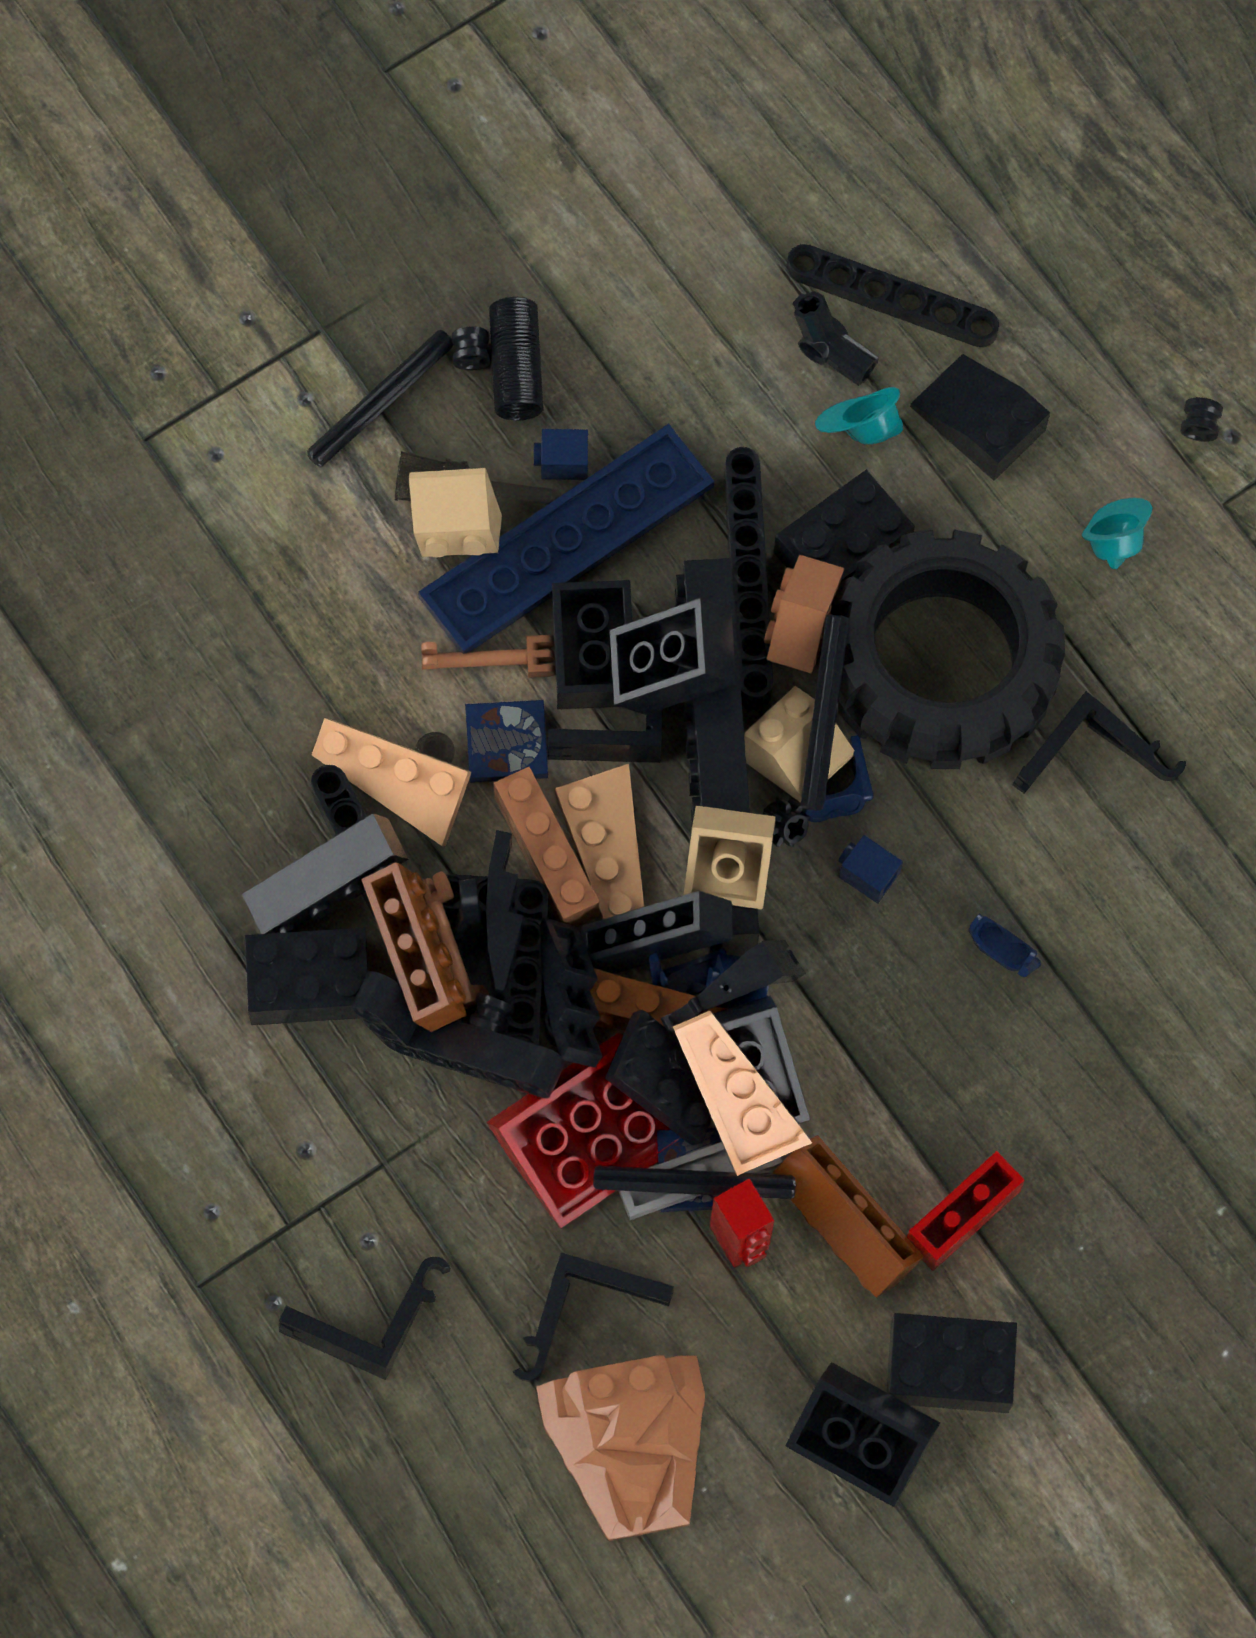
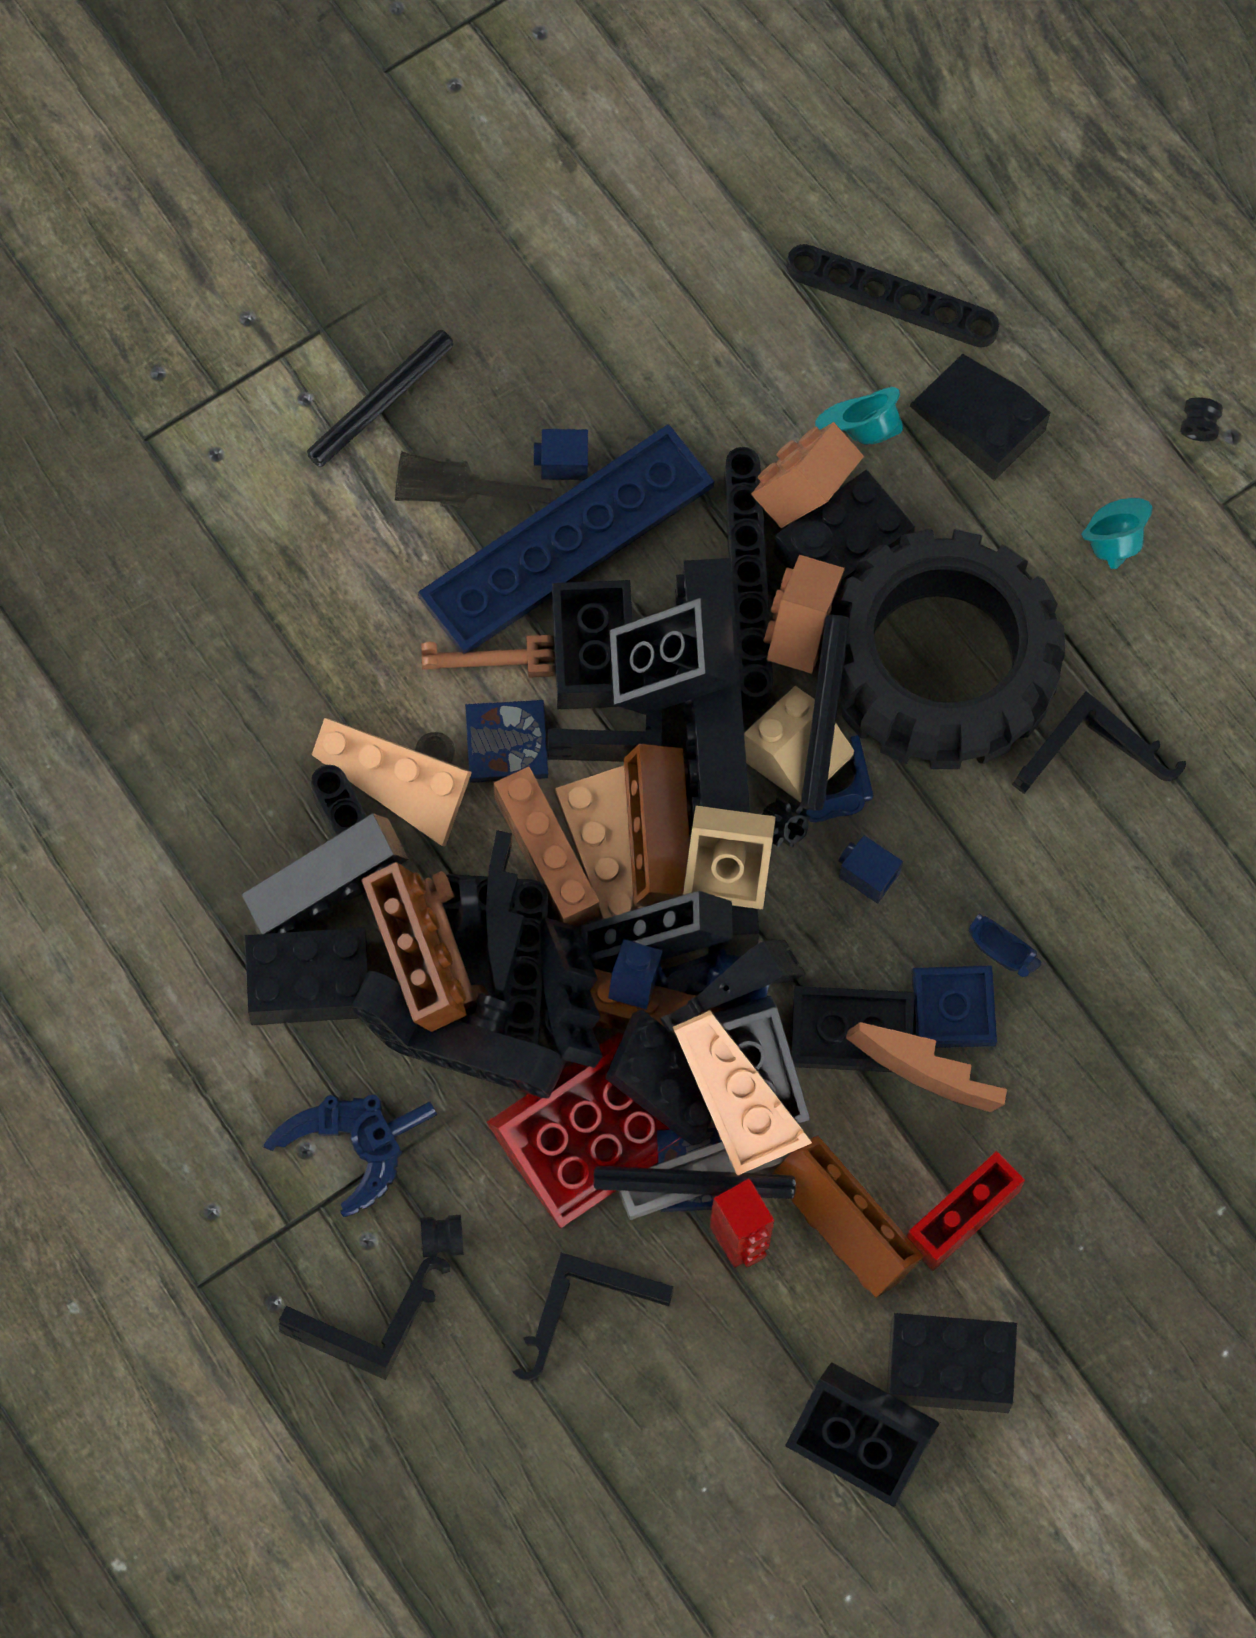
tan slope [409,468,502,557] -> none
black wheel [451,327,491,370] -> none
black piece [489,297,543,421] -> none
nougat wedge [536,1355,705,1541] -> none
black piece [792,291,879,386] -> none
none -> dark blue bar [263,1095,437,1217]
none -> black wheel [420,1215,464,1258]
none -> dark blue brick [608,939,663,1010]
none -> dark orange brick [624,744,691,907]
none -> nougat brick [751,422,864,528]
none -> black plate [791,986,914,1072]
none -> nougat slope [846,1022,1007,1112]
none -> dark blue tile [912,966,997,1048]

